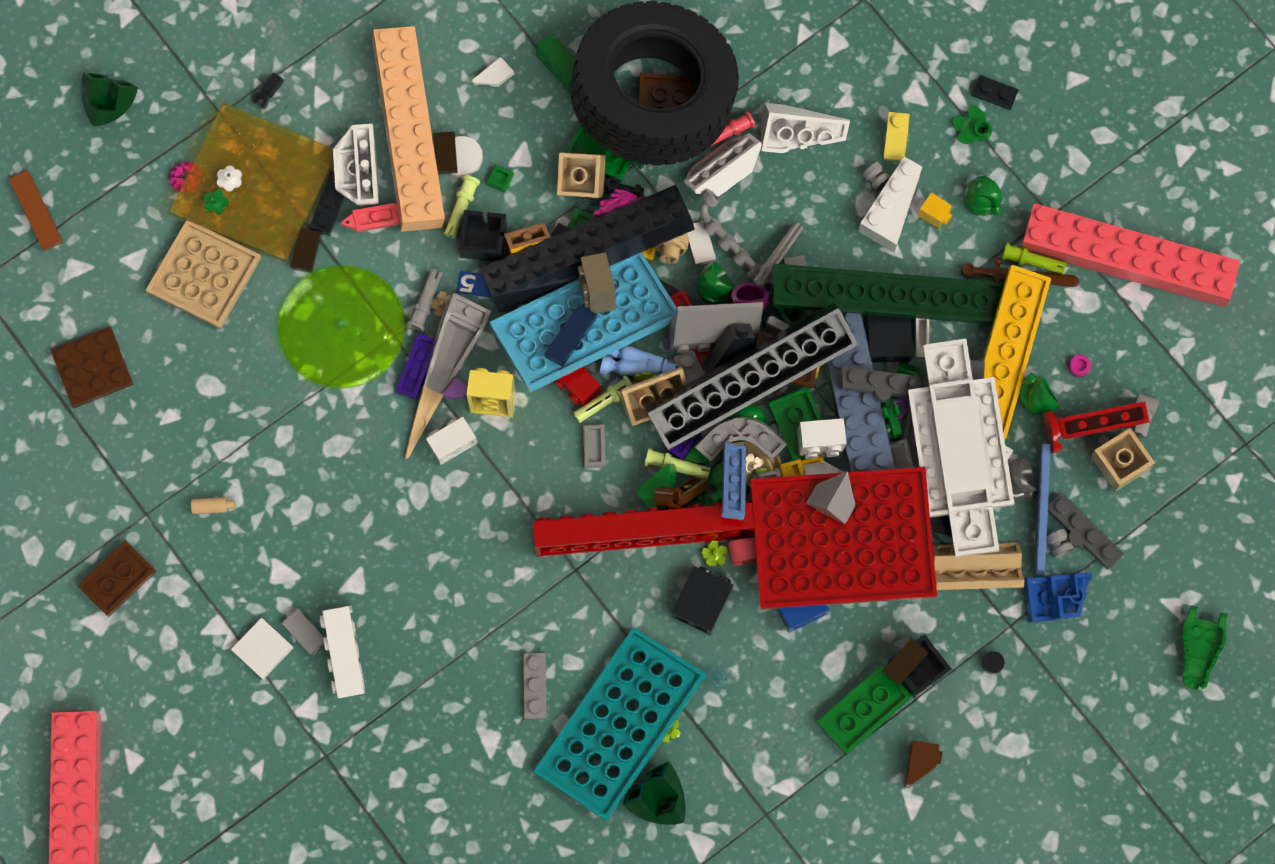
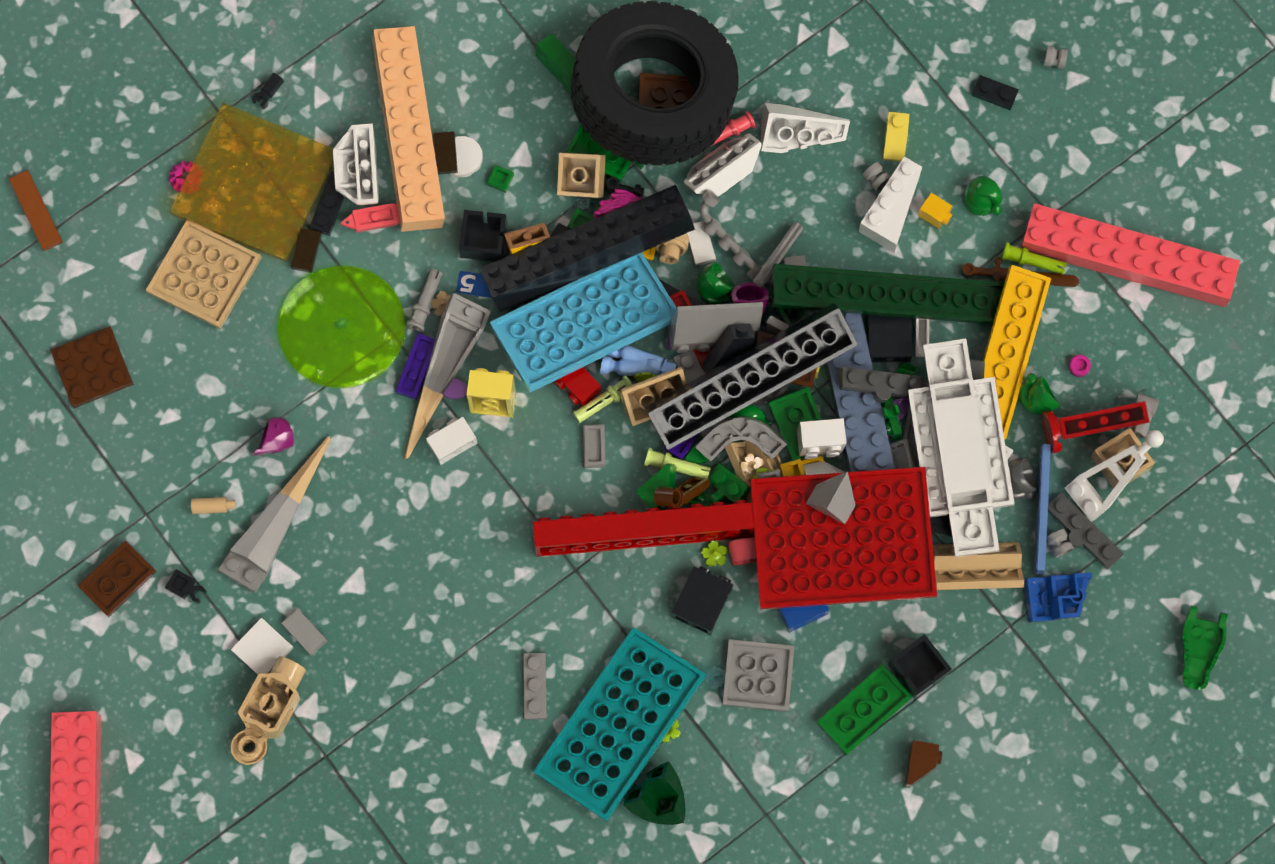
dark green brick [82,72,138,126] -> none
green plant [204,189,229,215] -> none
white plant [217,166,242,192] -> none
white wedge [320,605,366,698] -> none
yellowish green pin [443,175,480,239] -> none
white tile [472,57,514,87] -> none
dark blue tile [544,305,597,367] -> none
dark tan brick [578,252,616,314] -> none
medium blue plate [721,443,746,520] -> none
dark brown tile [882,638,928,686] -> none
green plate [952,105,992,144] -> none
black tile [982,651,1005,674] -> none
none -> black plate [165,569,207,604]
none -> light grey plate [218,436,330,594]
none -> tan brick [231,656,306,765]
none -> magenta helmet [252,417,294,456]
none -> light grey plate [722,639,794,712]
none -> light grey wheel [1043,45,1068,70]
none -> white plate [1065,430,1164,522]

